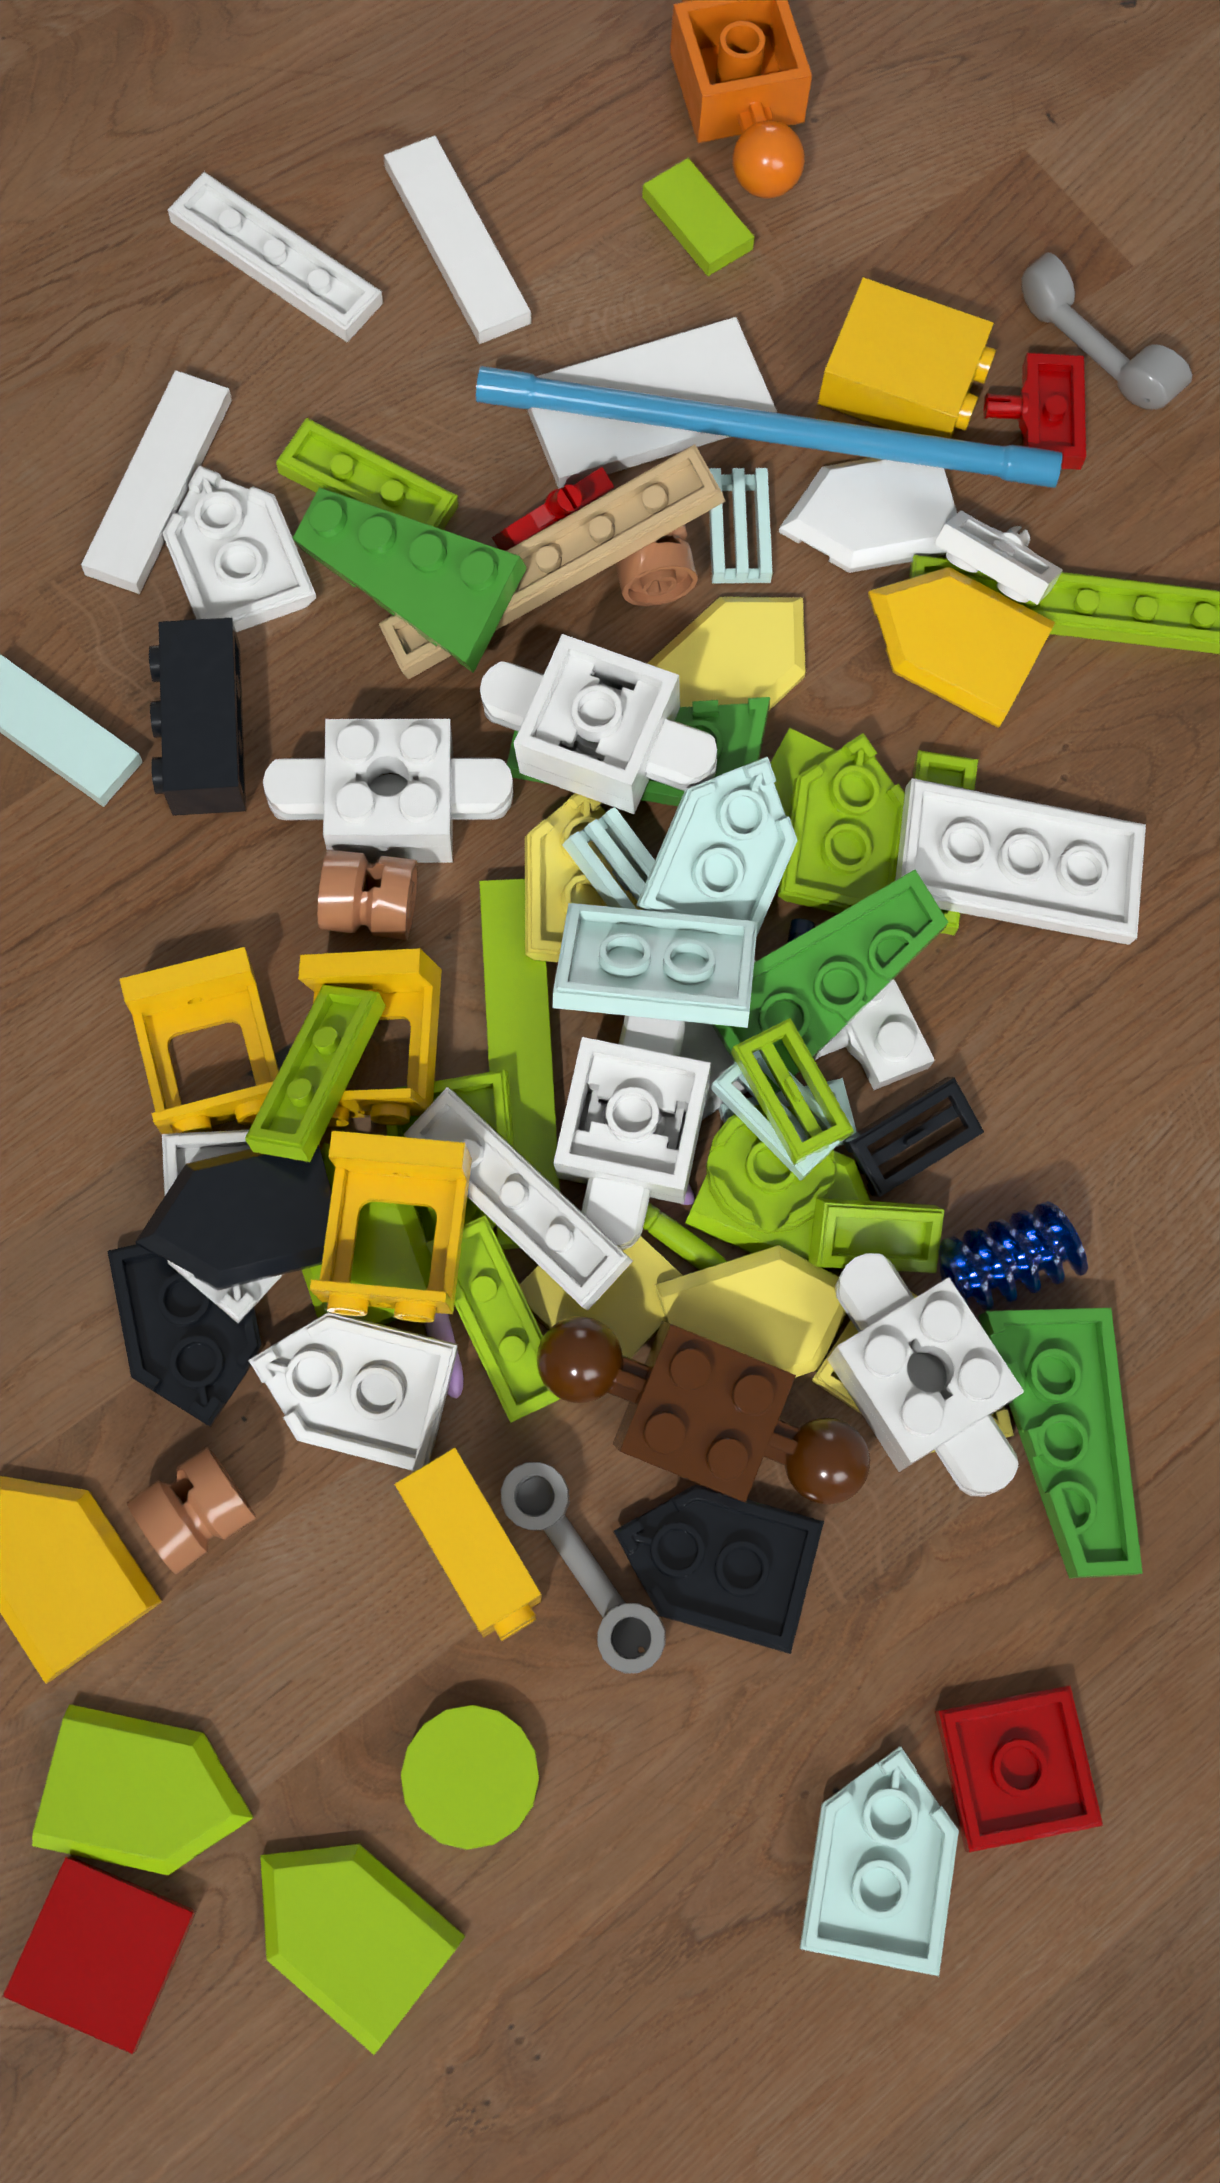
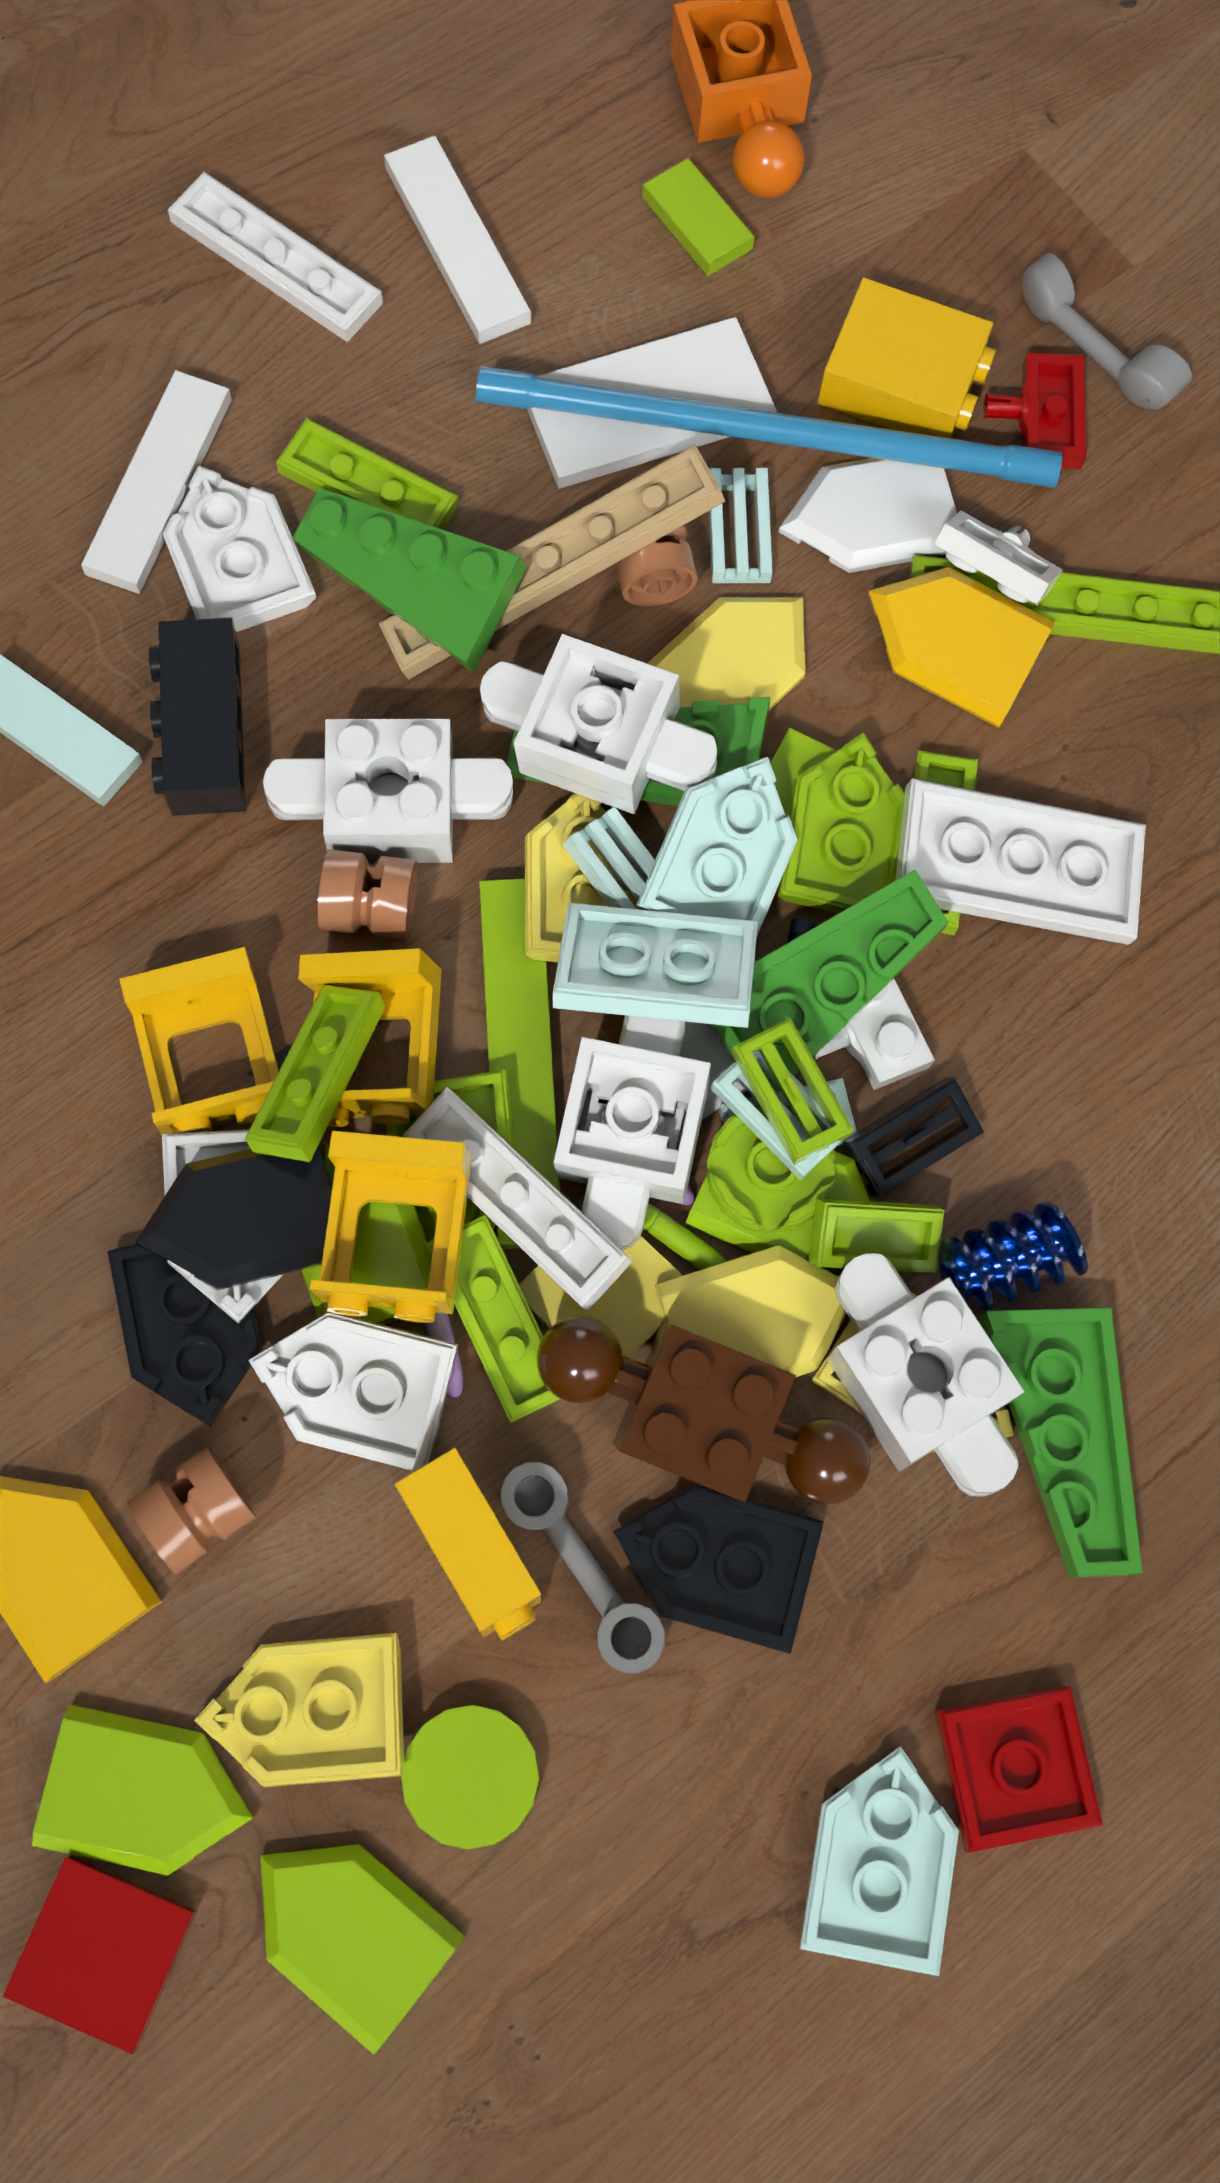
red plate [492,467,615,551] -> none
none -> light yellow tile [194,1633,404,1787]

